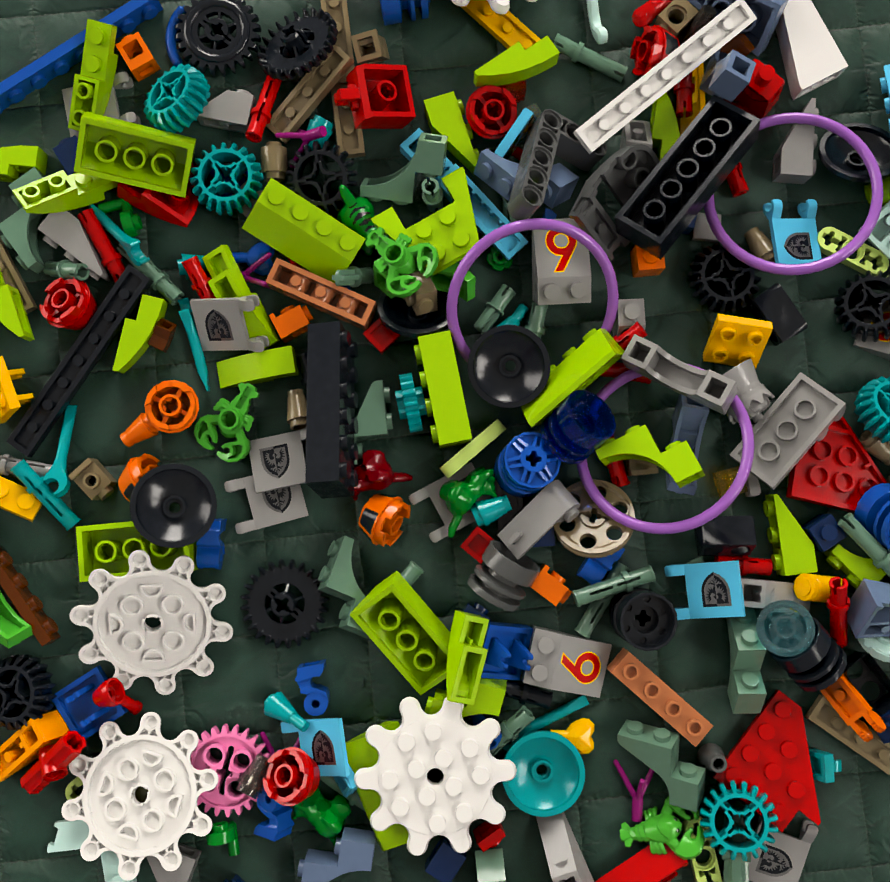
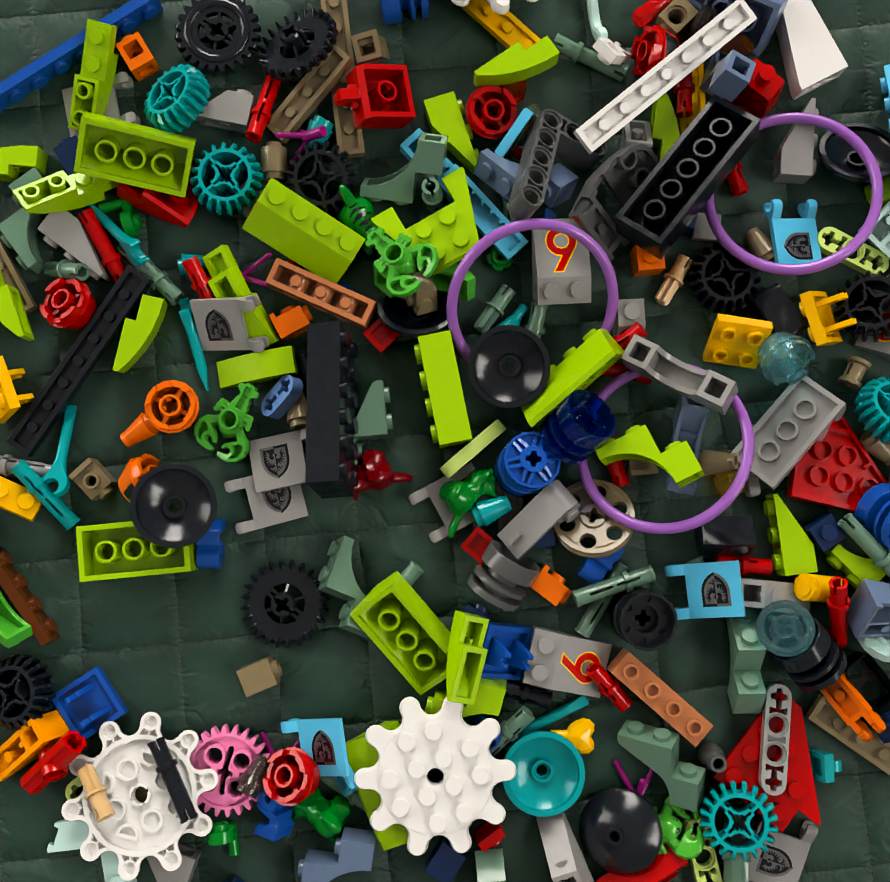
white plate [69,550,233,695] -> none
red bar [92,678,143,715] -> none
reddish brown piece [148,318,177,353] -> none
blue piece [165,5,186,67] -> none
blue rock [231,242,275,276] -> none
teal cone [264,692,310,732] -> none
blue leg [295,659,330,716] -> none
sand green axle [332,266,374,288] -> none
orange cone [358,493,411,547] -> none
teal gear [395,373,427,433] -> none
light grey hat [723,358,775,425] -> none
none -> tan axle [77,764,115,823]
none -> black pin [147,736,198,824]
none -> dark tan brick [236,655,283,697]
none -> medium blue beam [261,374,303,419]
none -> black dish [579,787,663,875]
none -> red pin [586,661,633,712]
none -> white plate [592,38,632,65]
none -> tan axle [655,254,693,306]
none -> dark tan cone [698,450,739,476]
none -> clear light blue cone [757,331,815,386]
none -> light grey beam [758,683,792,796]
none -> yellow plate [799,291,857,346]
none -> dark tan bush [837,355,872,390]

